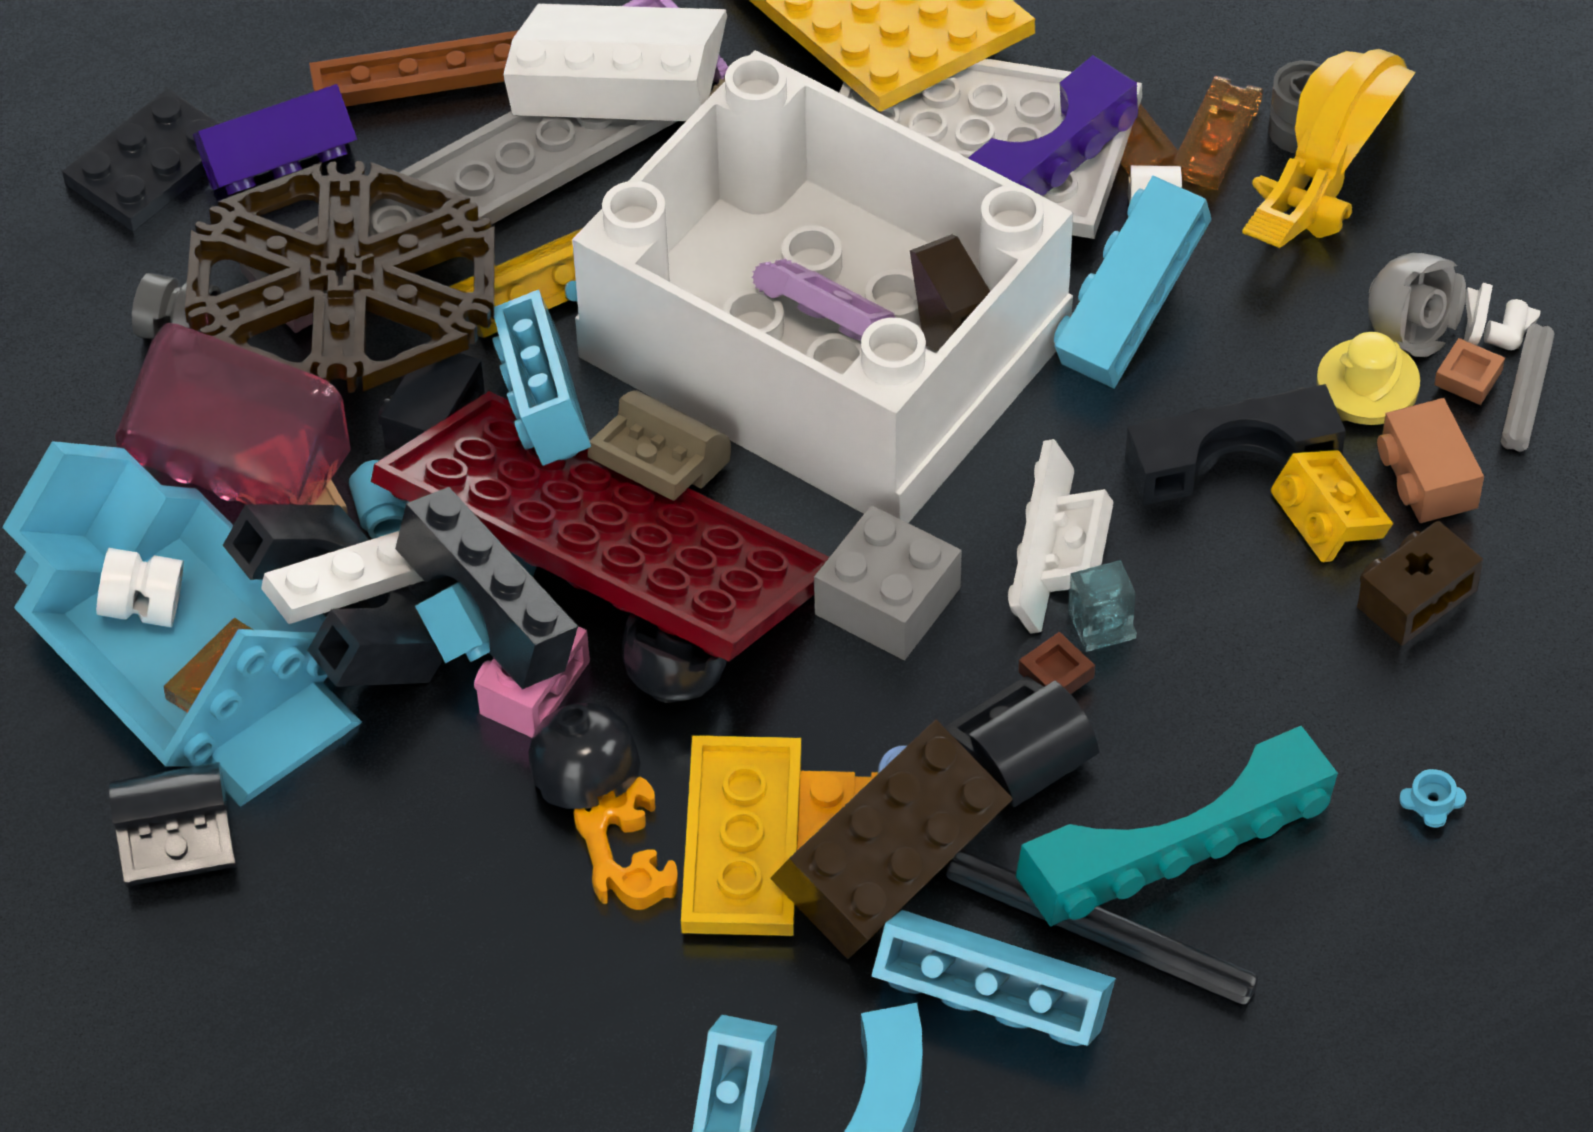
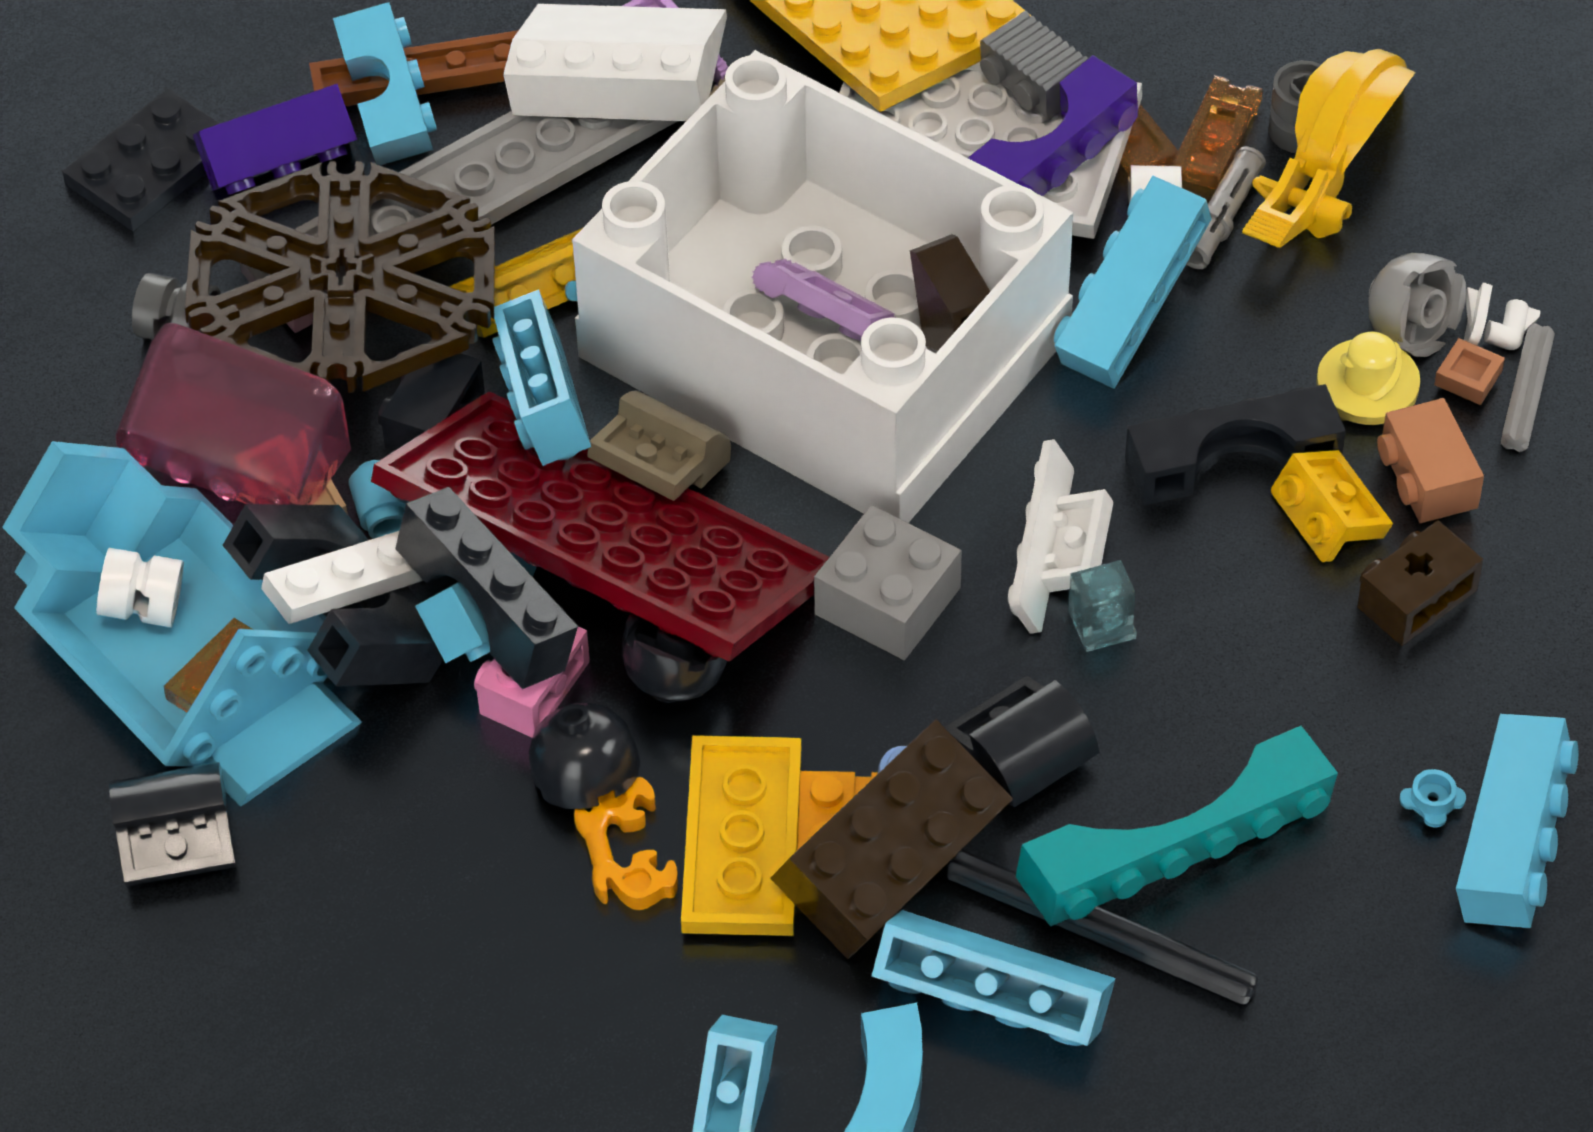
copper plate [1018,632,1095,694] -> none
none -> medium azure arch [333,2,437,165]
none -> dark grey brick [980,10,1088,120]
none -> light grey pin [1186,146,1266,269]
none -> medium azure brick [1456,714,1579,928]

